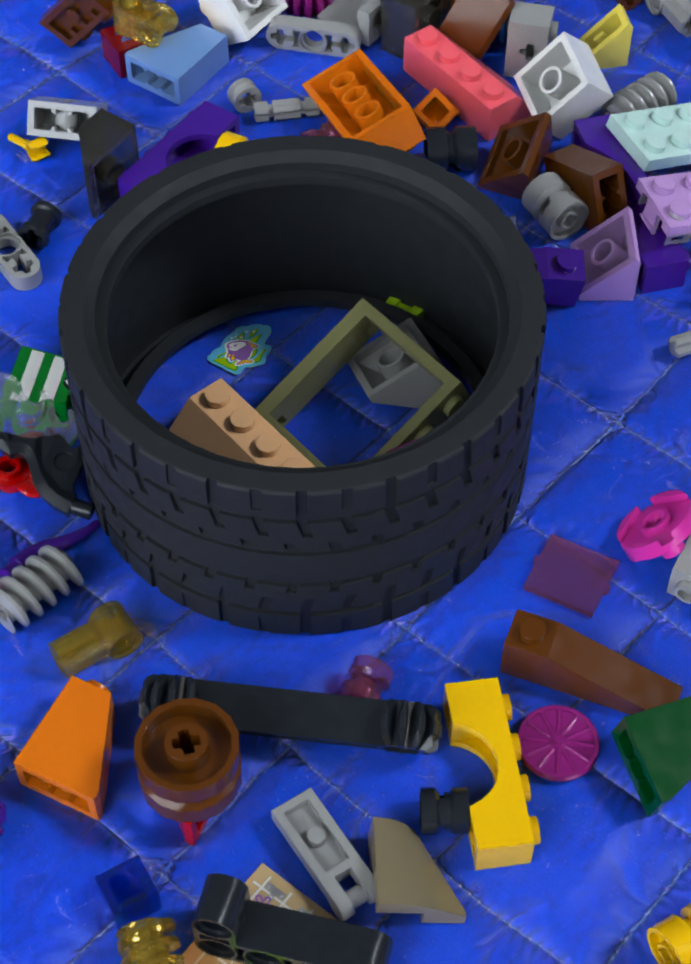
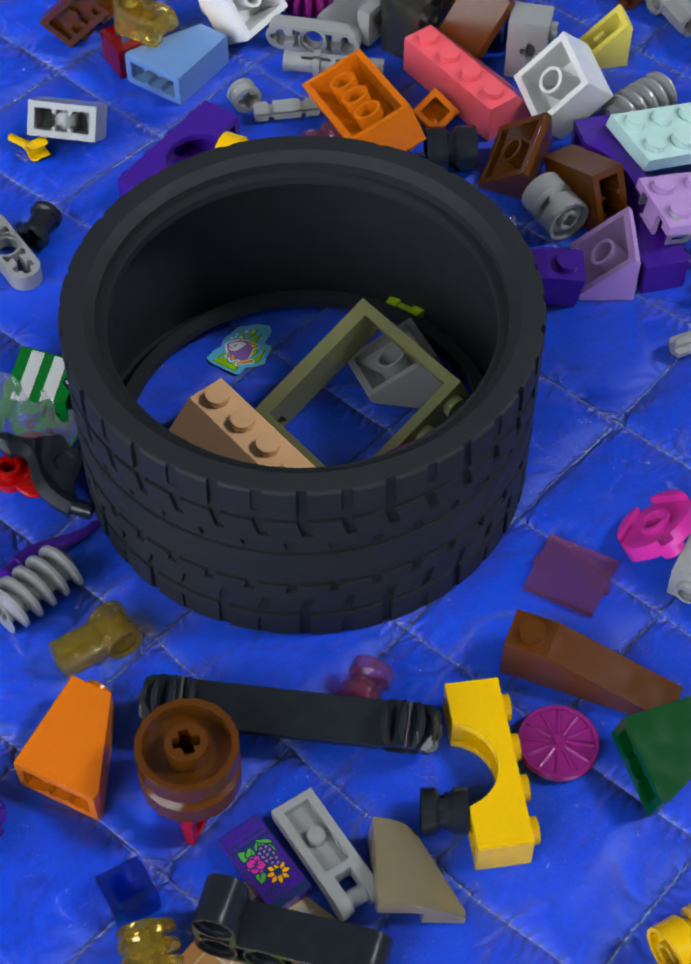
clear smoke slope [78,108,139,219] -> none
none -> tile [218,814,312,909]
none -> light grey pin [282,49,385,77]

